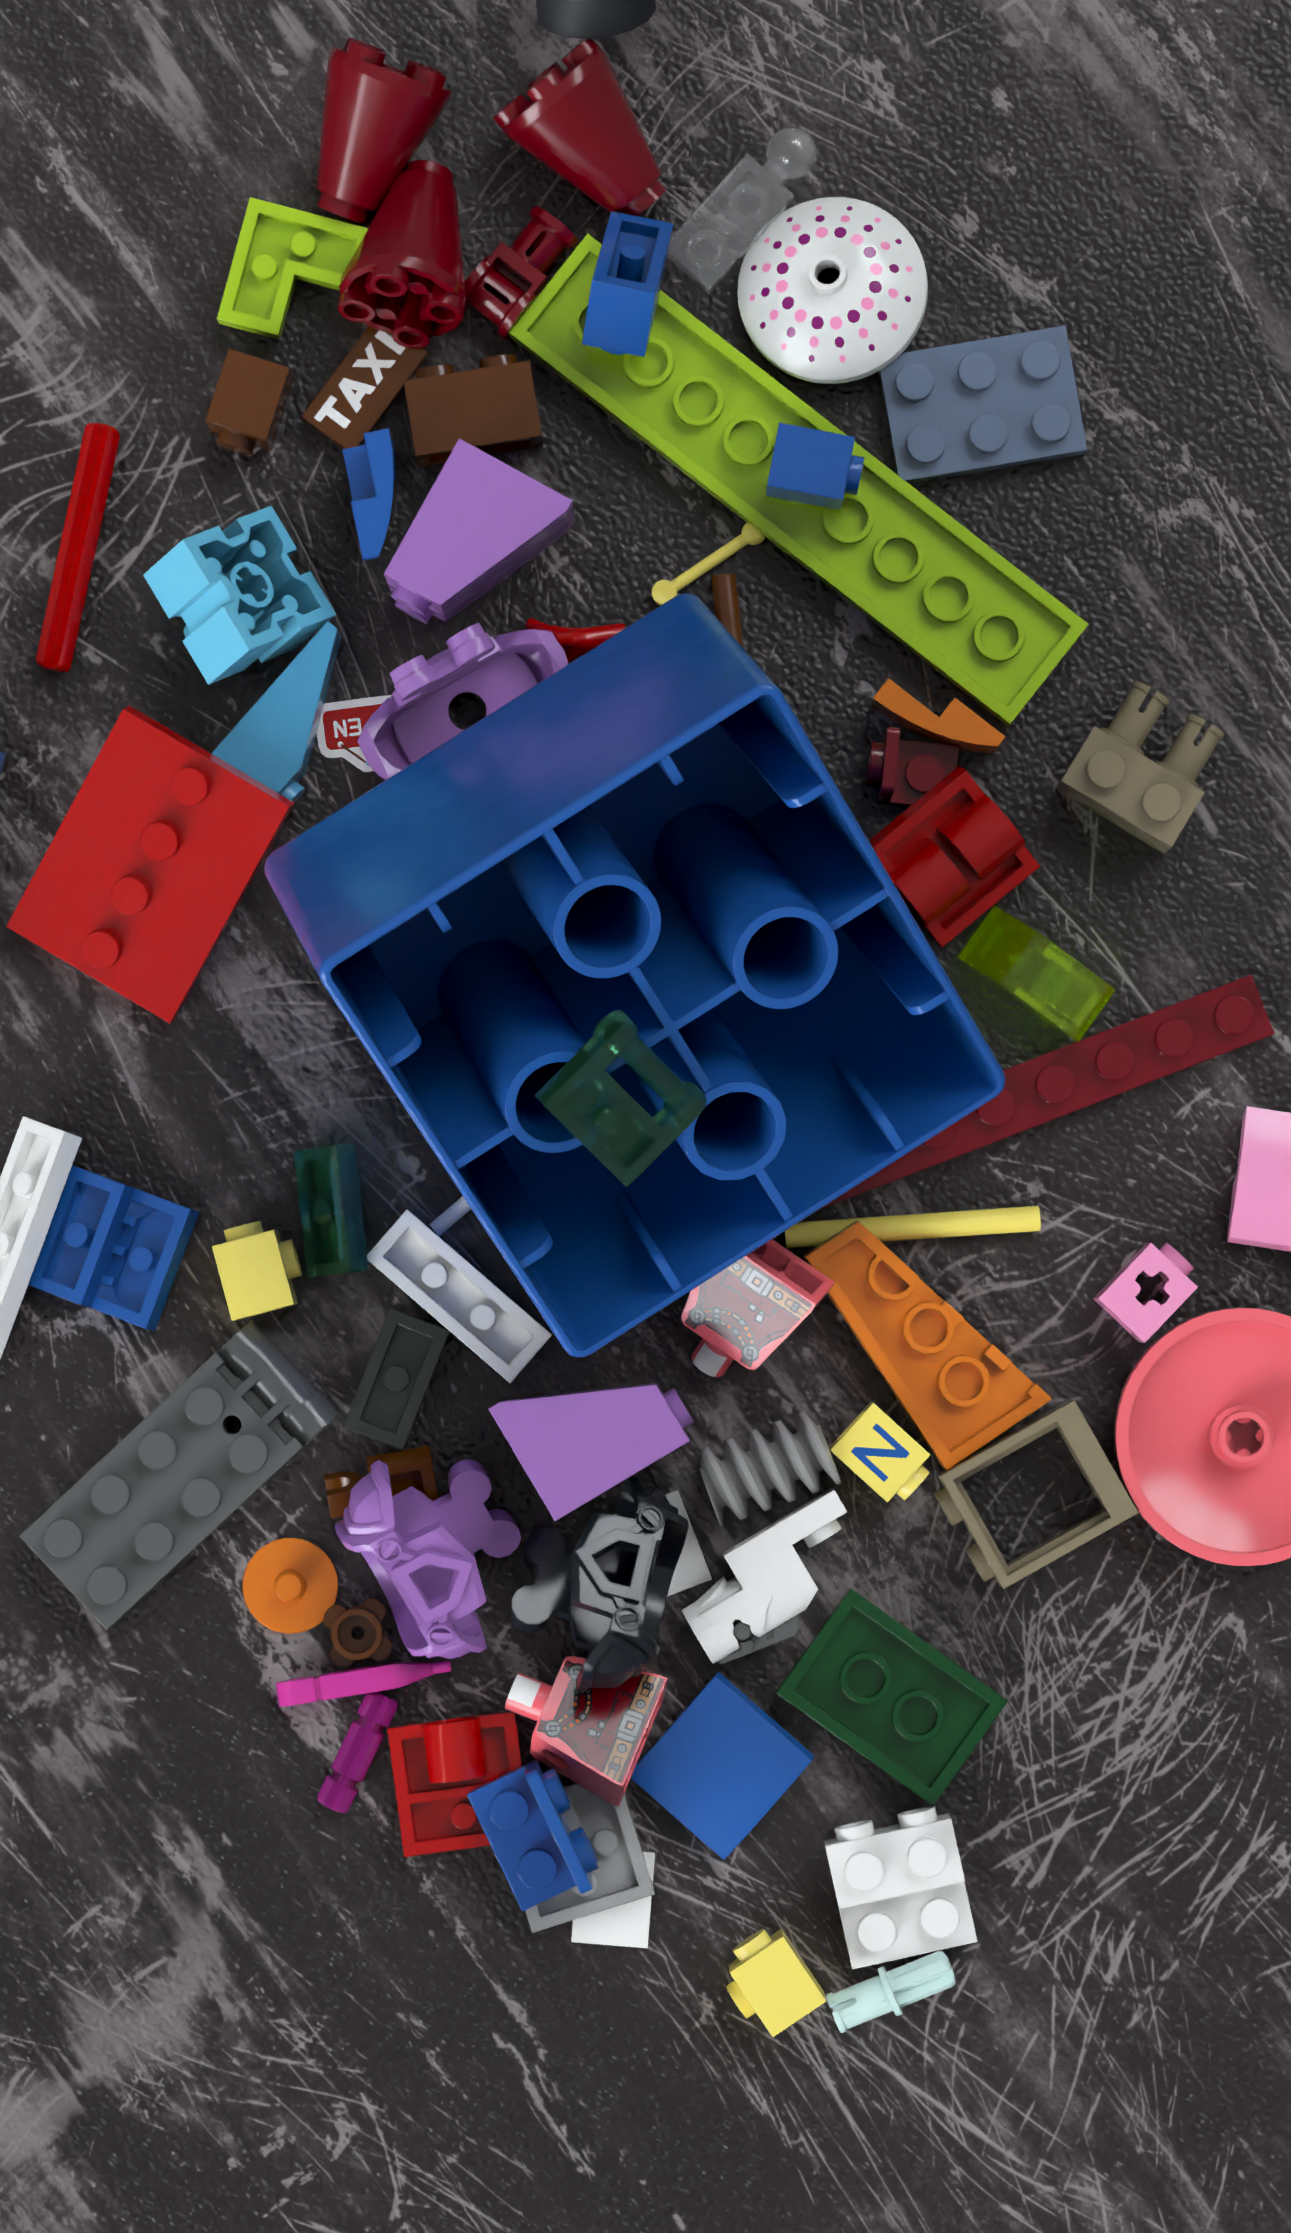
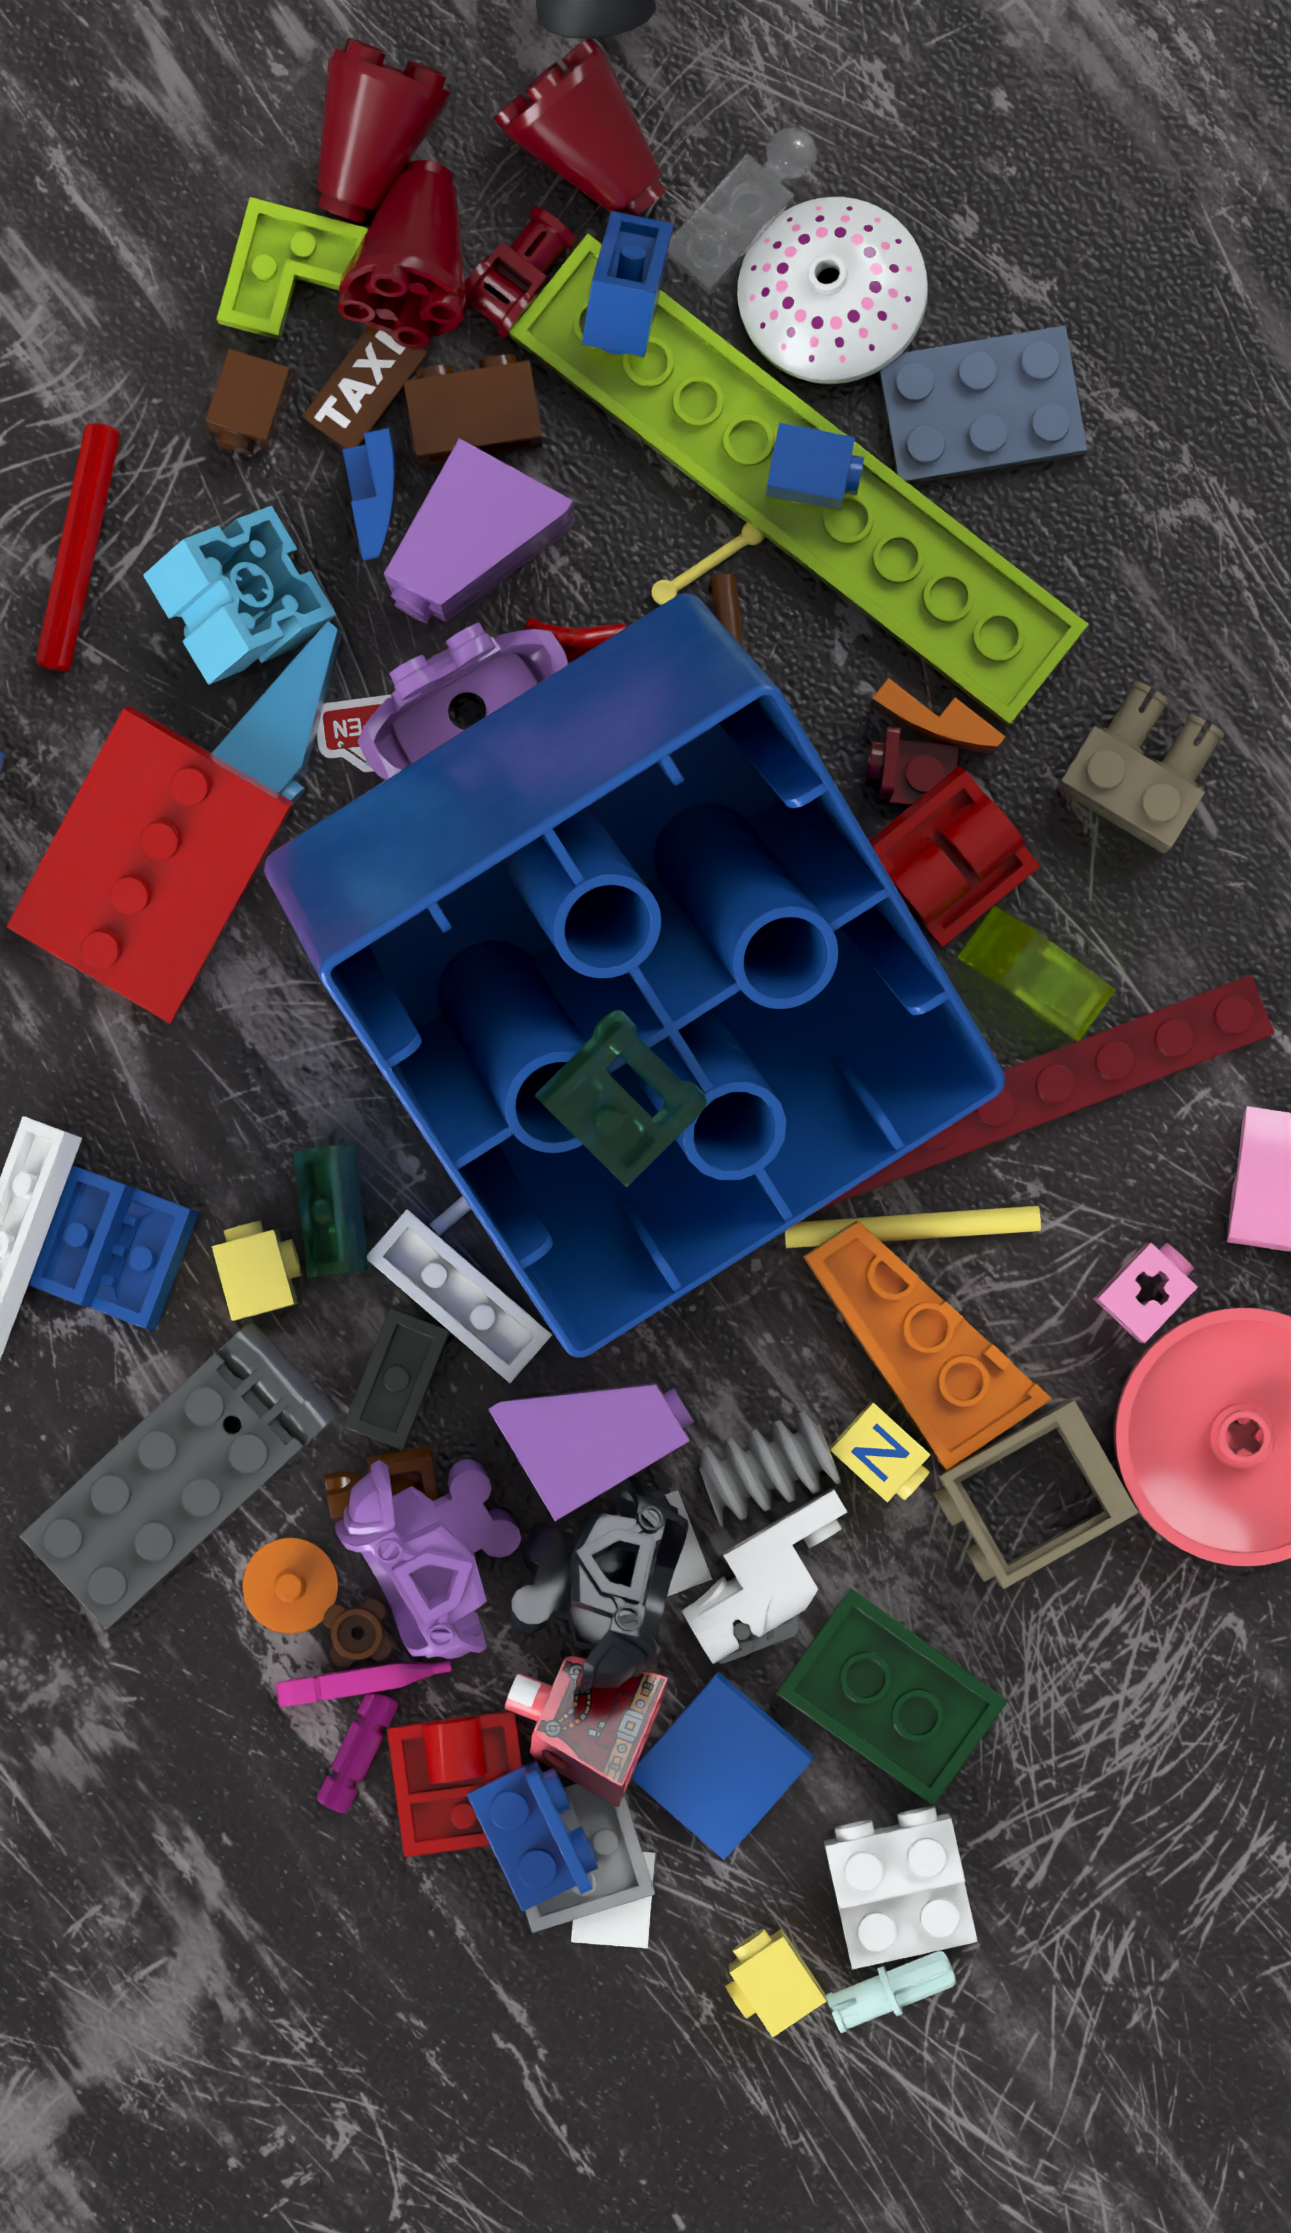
torso [681,1239,835,1377] -> none

